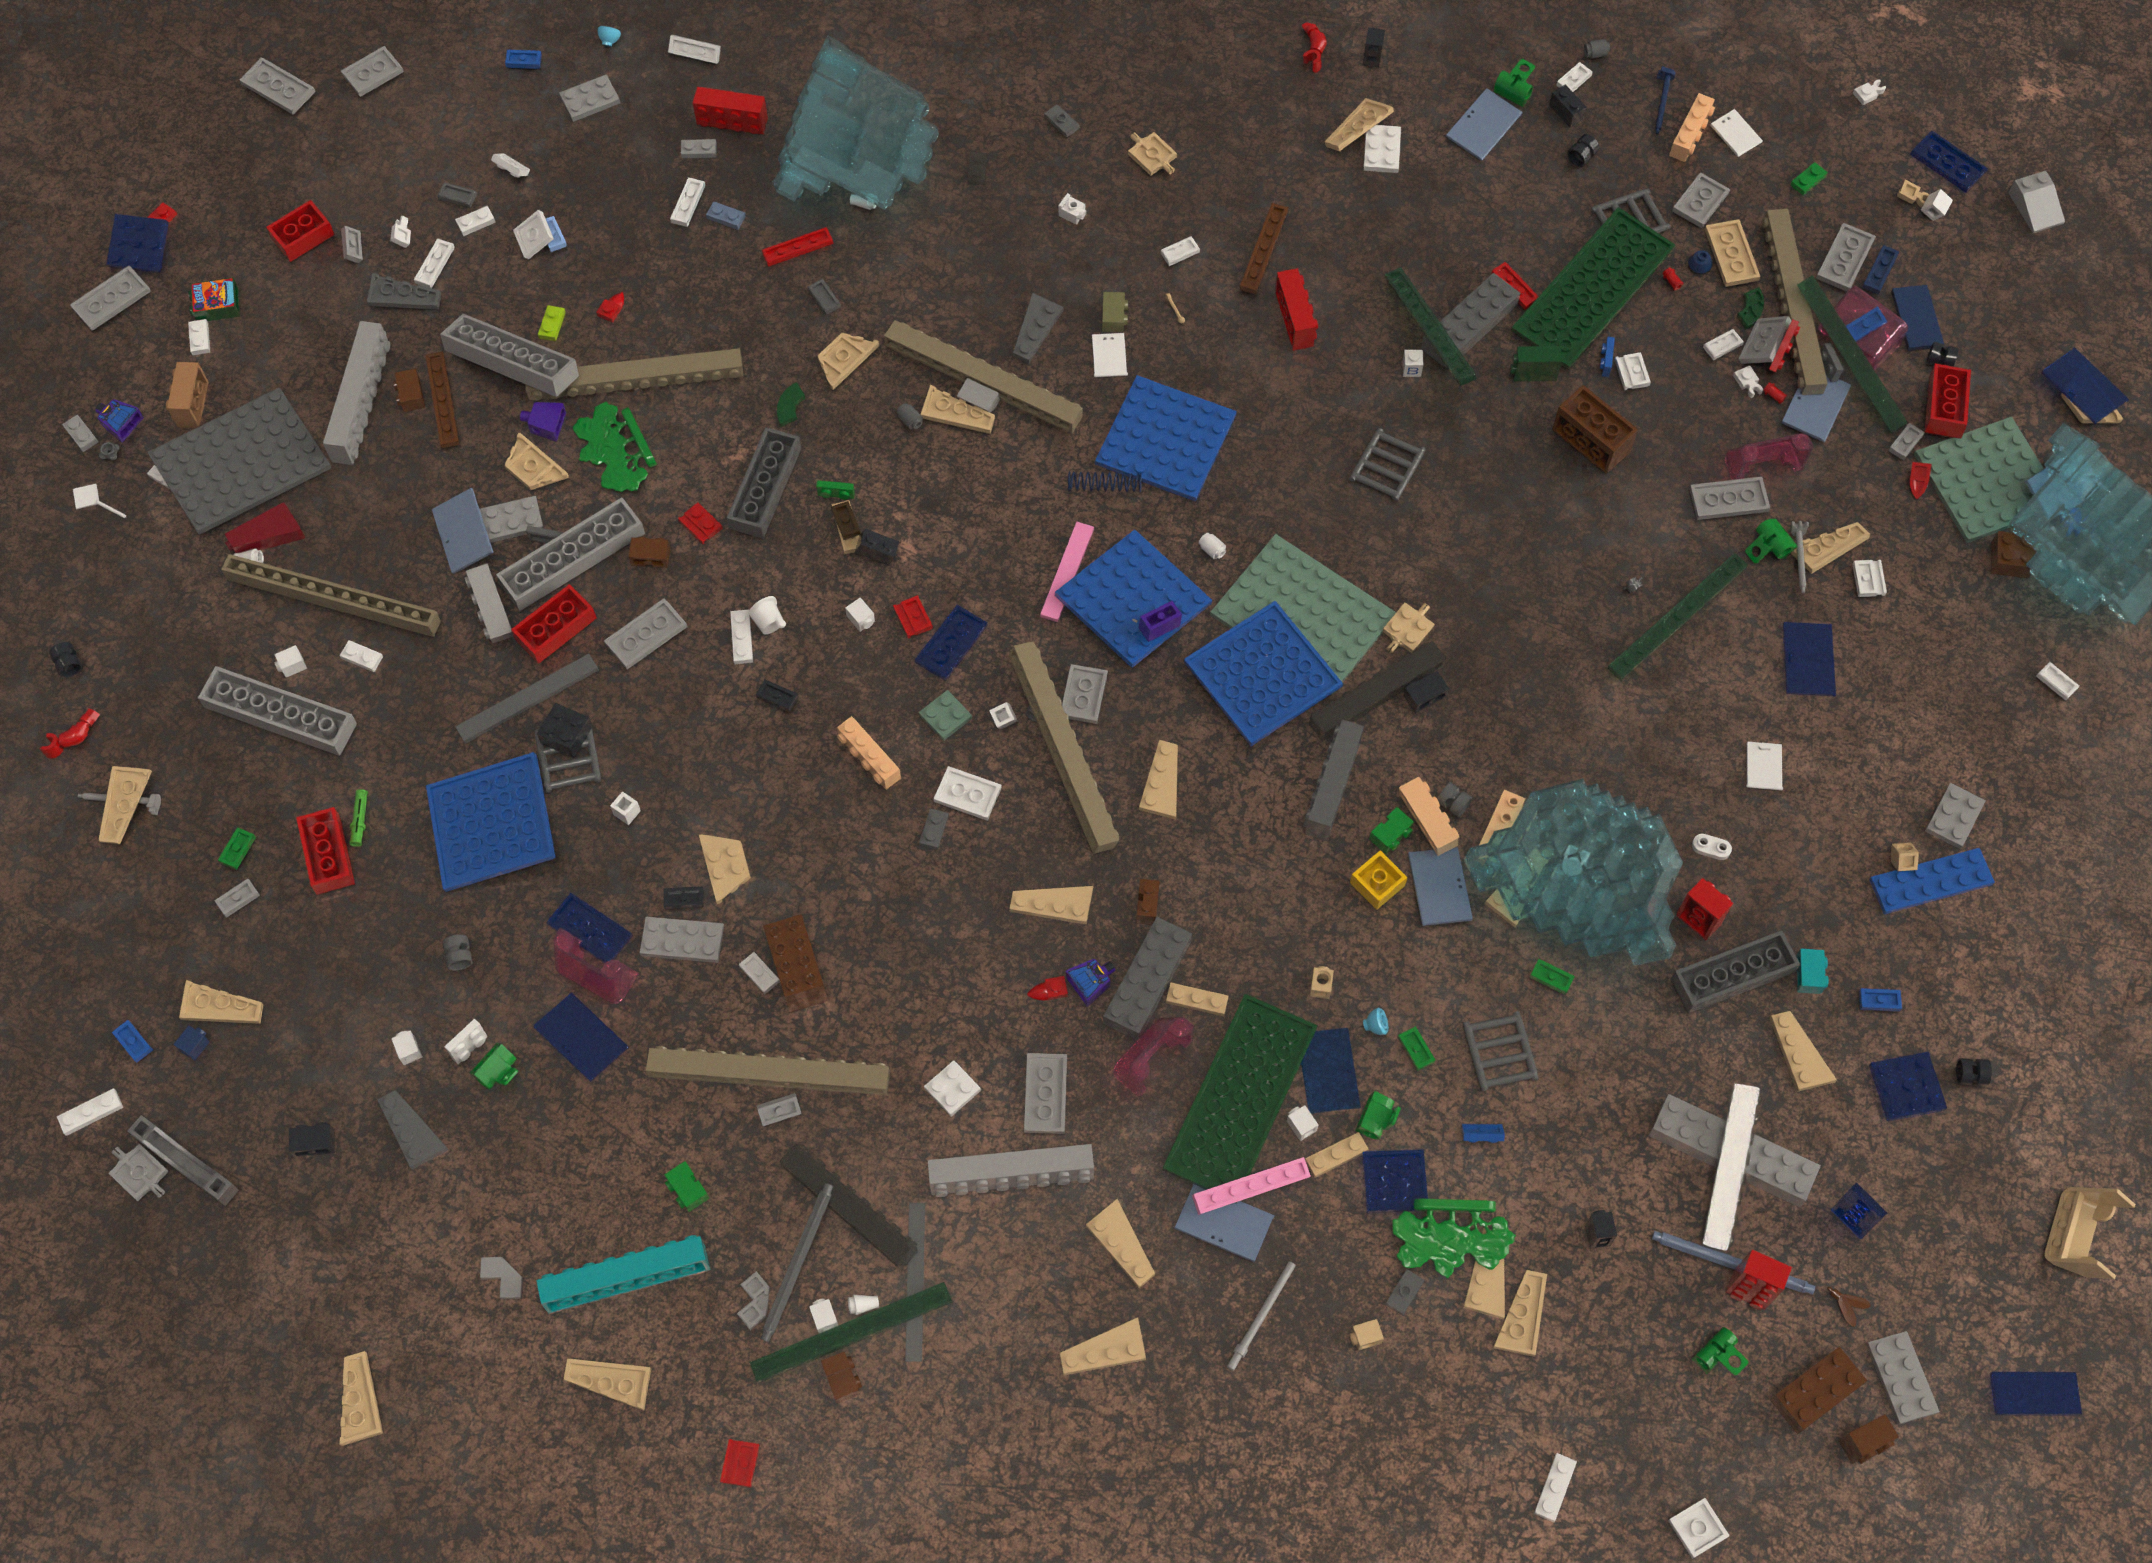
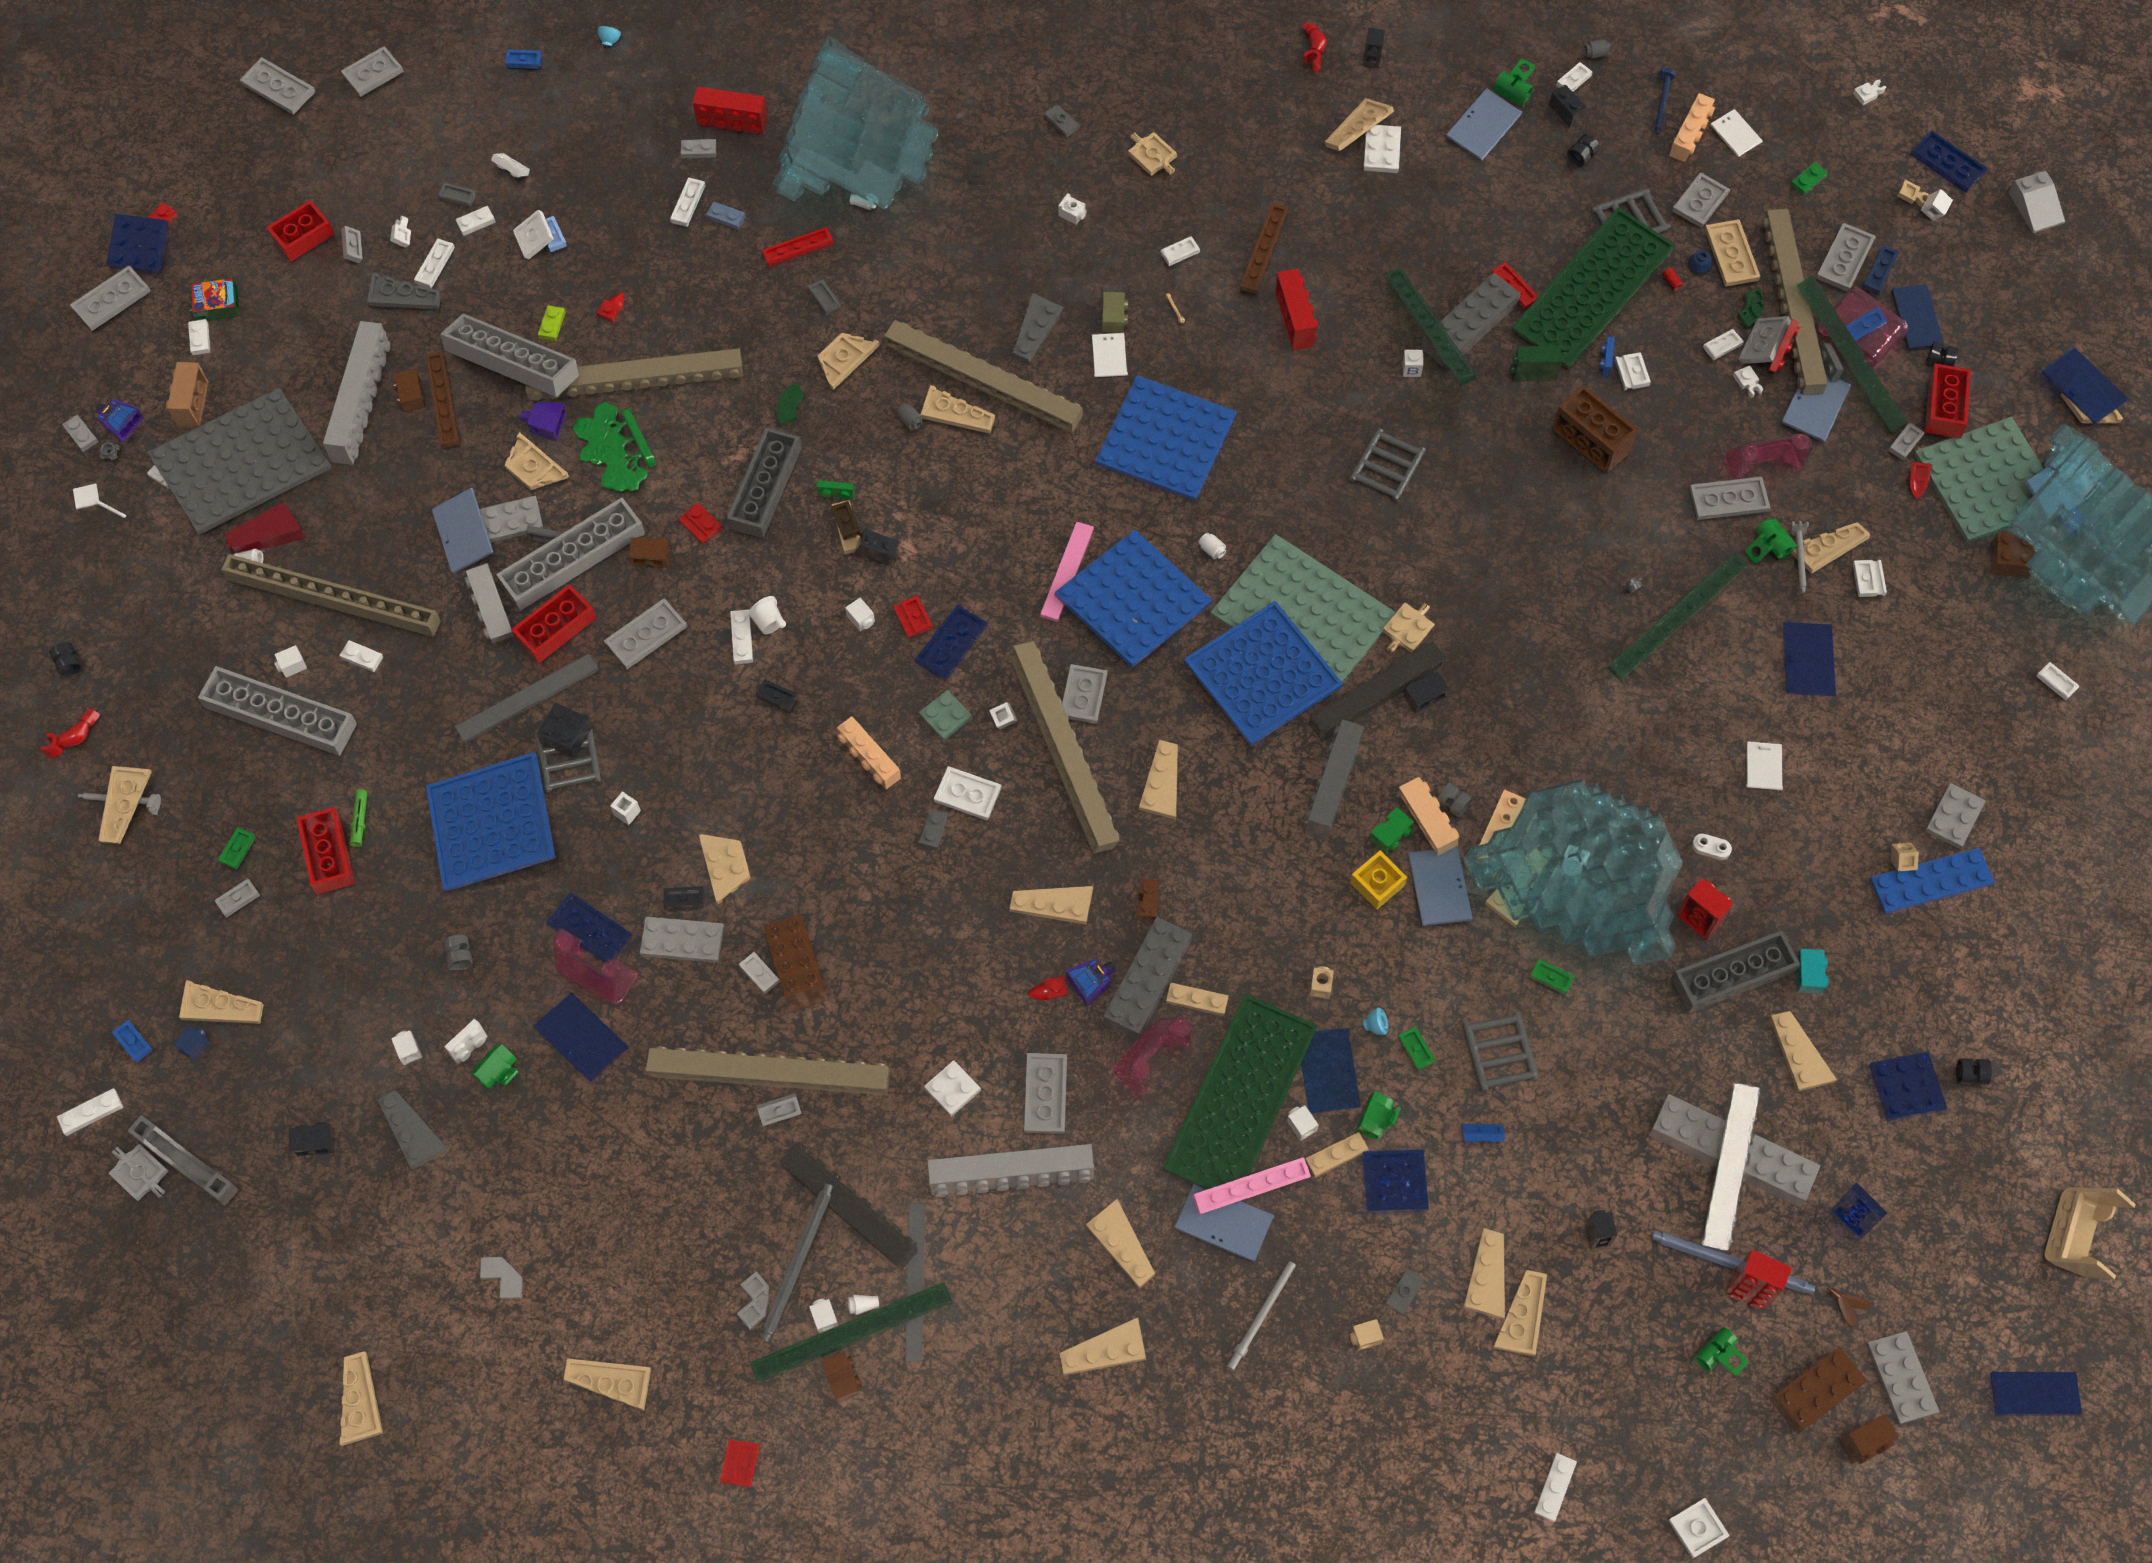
teal brick [536,1235,711,1314] -> none
light grey plate [559,74,620,122] -> none
green brick [664,1161,709,1212] -> none
white plate [668,35,721,63] -> none
light grey brick [957,378,1001,412] -> none
dark blue piece [1068,471,1142,493] -> none
dark purple brick [1138,601,1182,642] -> none
green plant [1393,1199,1516,1279] -> none
red pin [1763,382,1787,404] -> none
blue plate [1859,988,1902,1011] -> none

